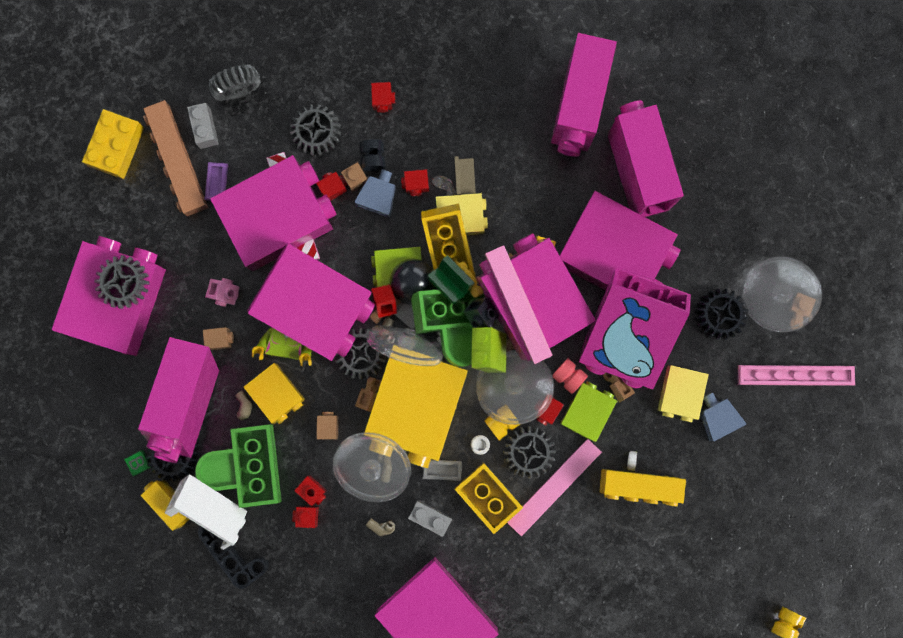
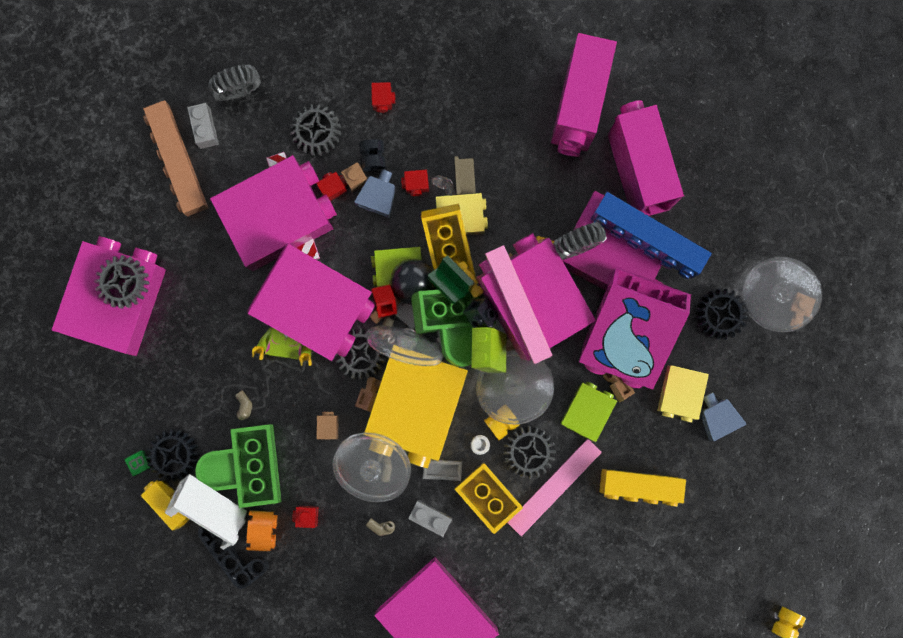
yellow brick [82,109,144,179] -> none
dark pink brick [138,337,219,463] -> none
medium nougat brick [203,327,234,350] -> none
medium lavender tile [205,162,228,201] -> none
bright pink brick [205,278,240,307] -> none
yellow brick [244,363,305,424] -> none
red brick [295,475,327,506] -> none
red brick [534,395,564,426] -> none
coral wheel [551,358,588,394] -> none
white tile [627,451,637,471] -> none
bright pink tile [738,365,855,386] -> none
none -> orange brick [246,510,278,551]
none -> dark grey gear [553,222,607,260]
none -> blue brick [591,192,712,279]

